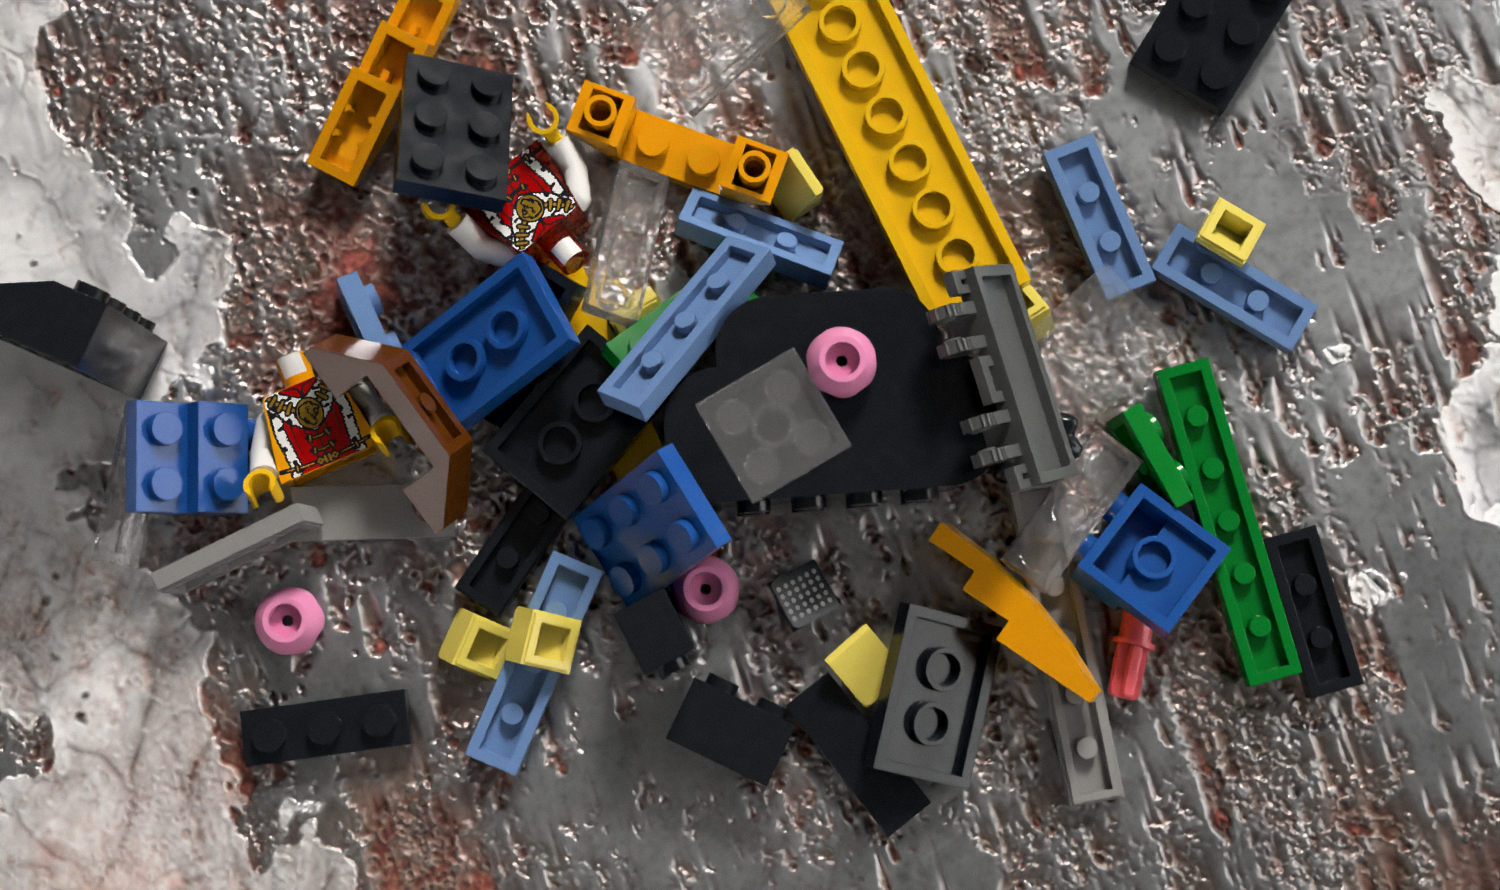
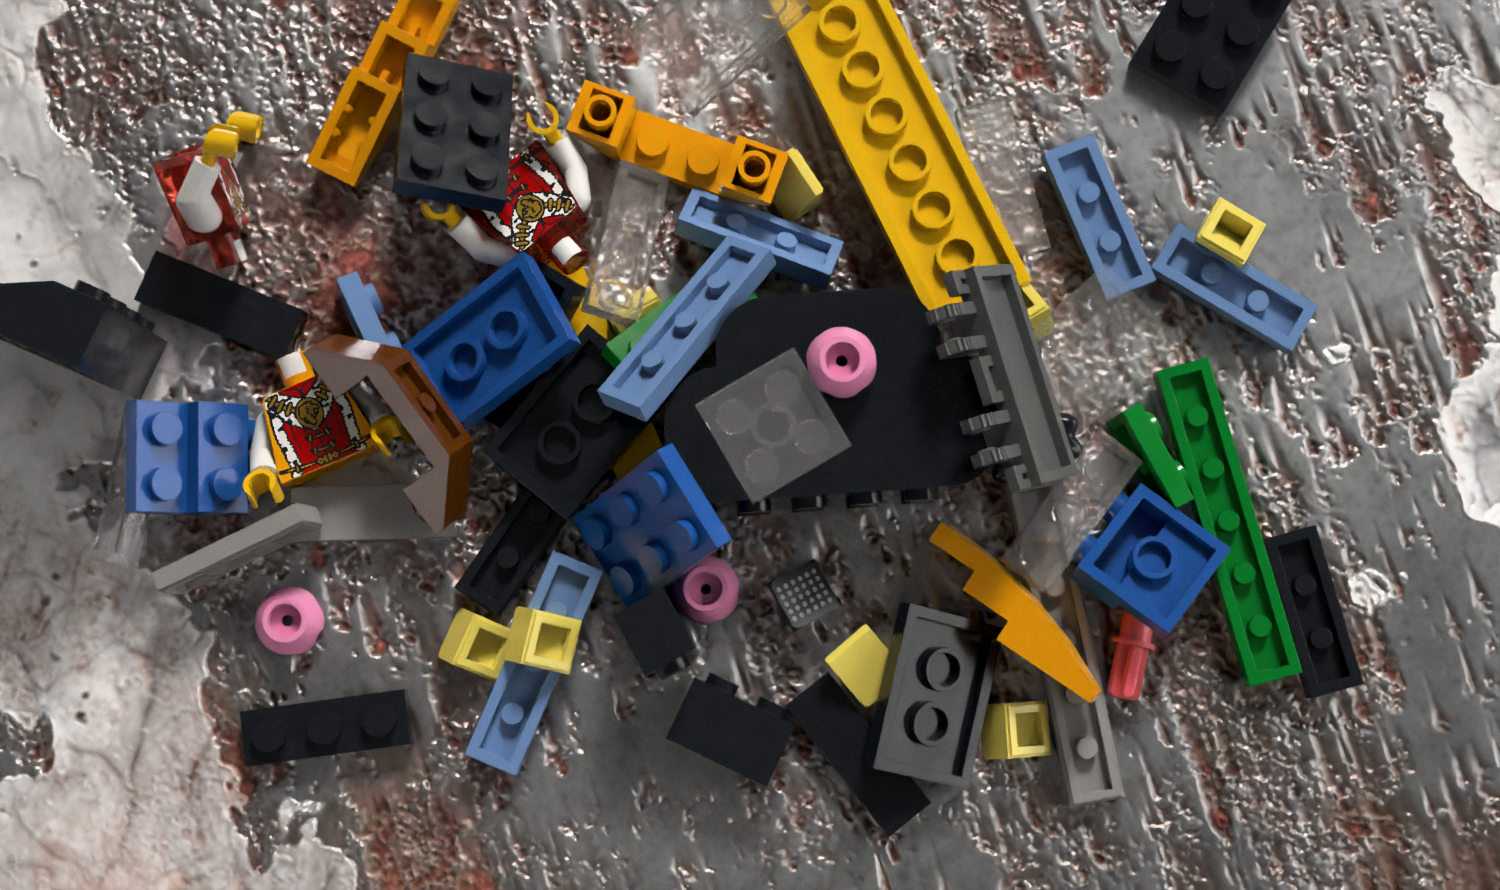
none -> black tile [134,251,308,359]
none -> torso [152,111,264,269]
none -> clear plate [954,96,1051,258]
none -> light yellow slope [982,700,1052,759]

